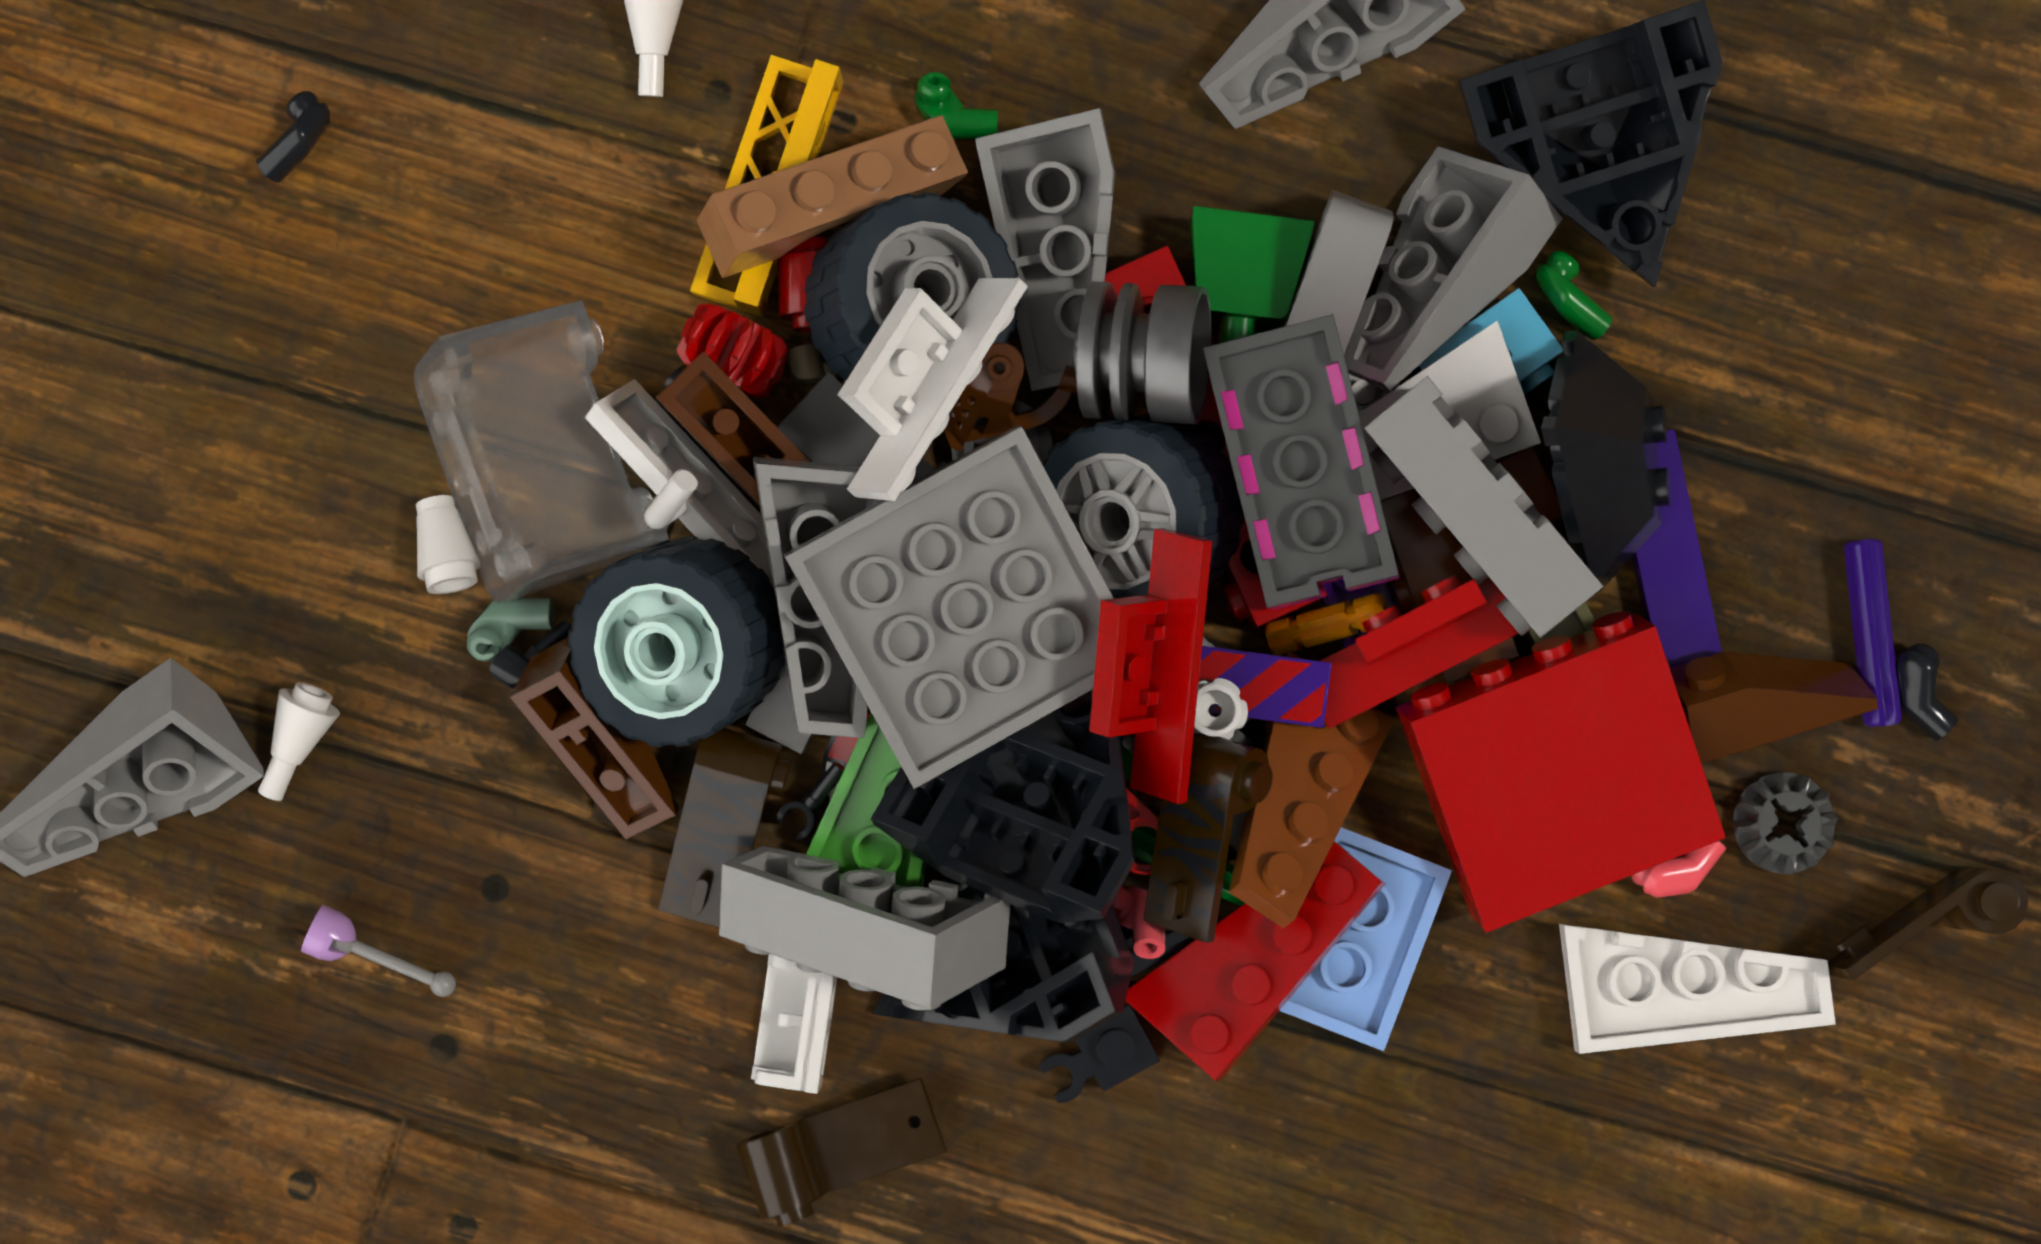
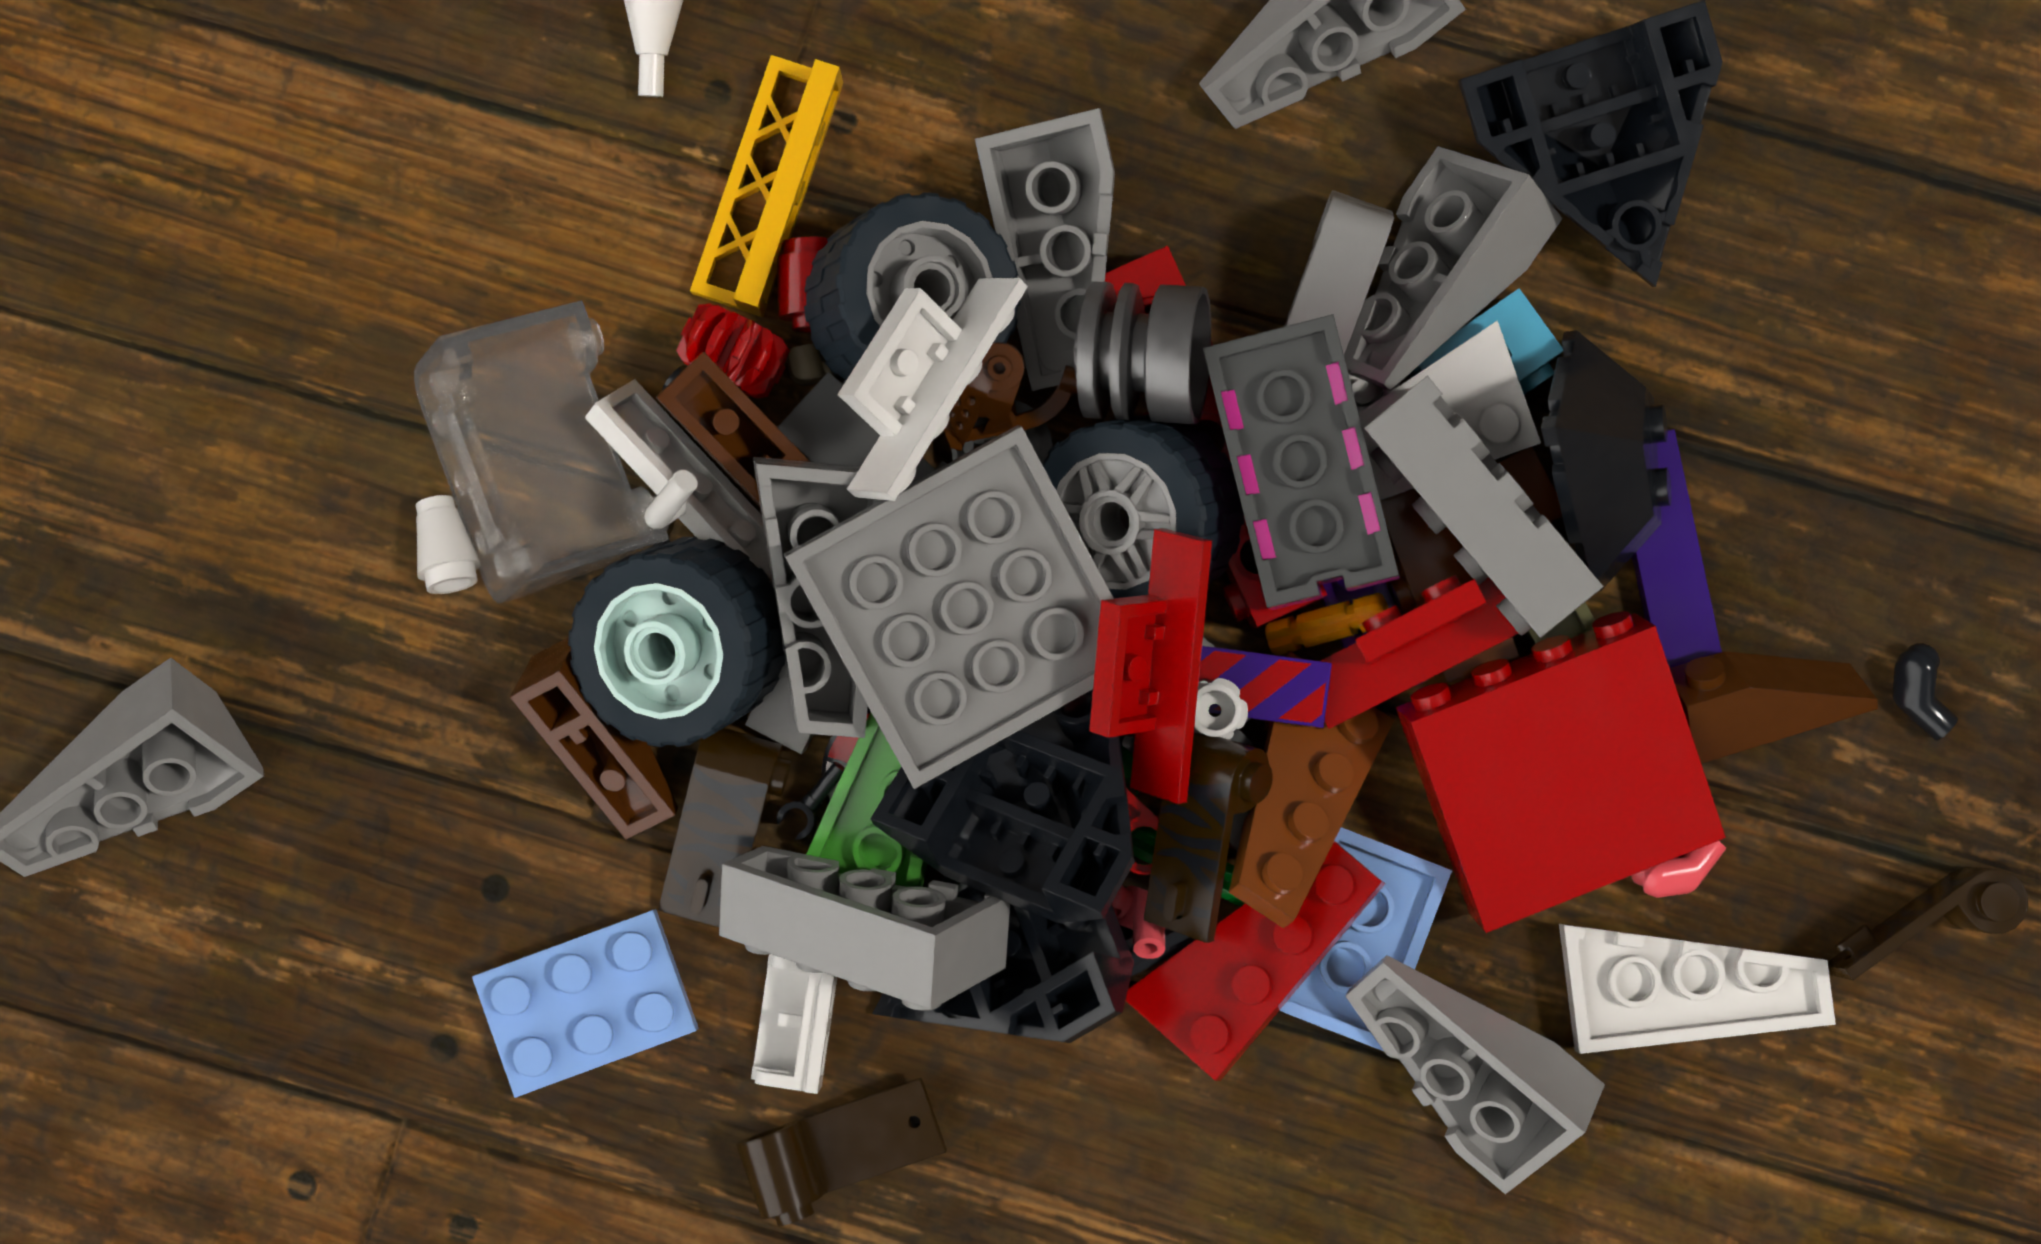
black arm [256,91,331,183] -> none
white cone [258,682,340,801] -> none
hinge [301,905,456,997] -> none
sand green arm [466,598,556,662] -> none
black hand [489,620,572,689] -> none
medium nougat arch [696,115,968,278] -> none
green arm [914,72,998,140] -> none
black plate [1039,1003,1160,1103] -> none
green torso [1189,206,1314,344] -> none
green arm [1536,250,1613,341] -> none
dark grey gear [1733,772,1839,874] -> none
dark purple axle [1844,539,1902,727] -> none
none -> light blue plate [472,909,699,1098]
none -> light grey wedge [1345,955,1605,1194]

